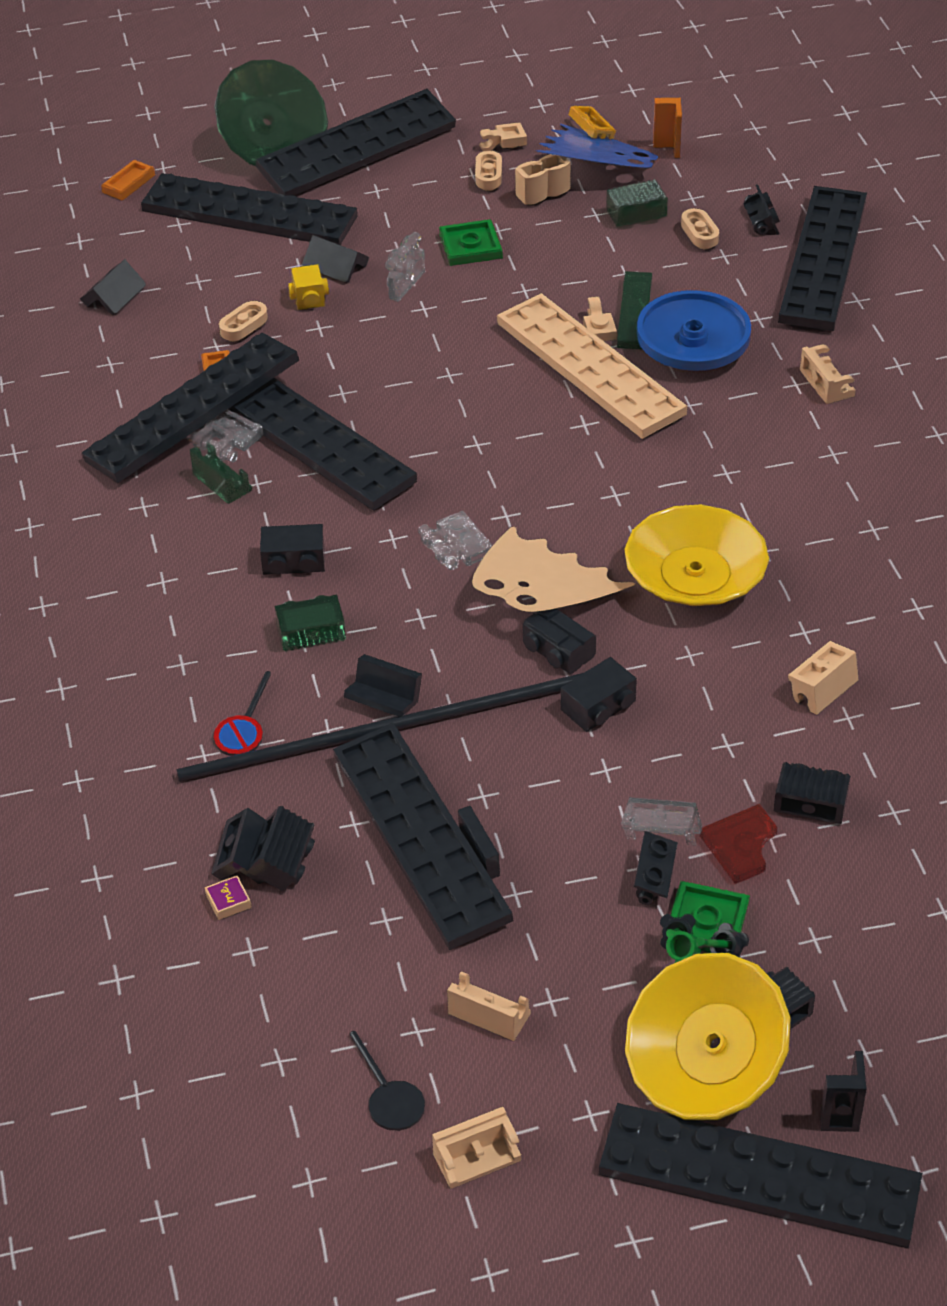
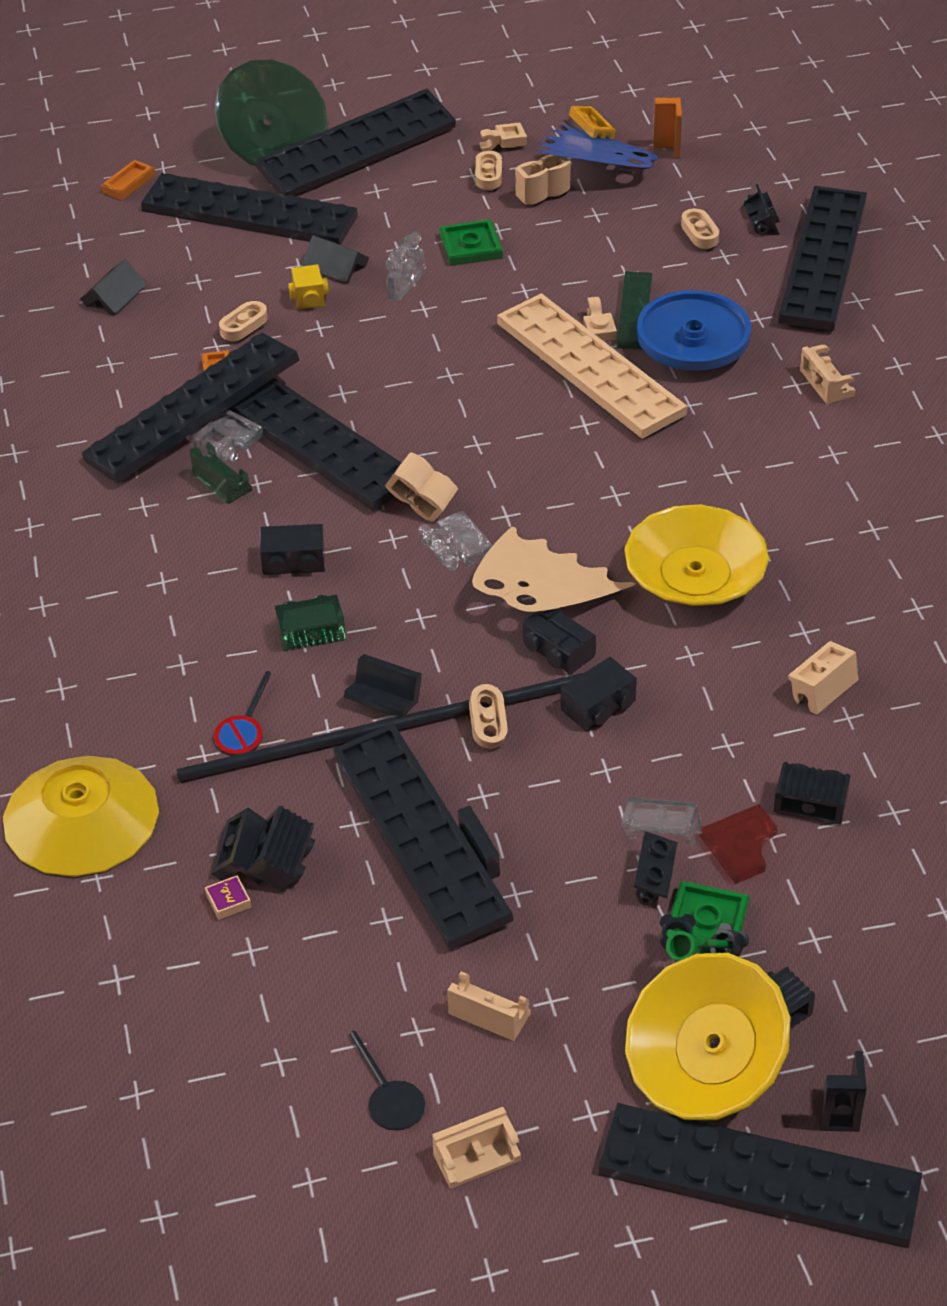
brick [606,179,668,227] -> none
none -> yellow dish [3,756,159,877]
none -> light nougat brick [385,452,458,522]
none -> light nougat plate [469,684,508,749]

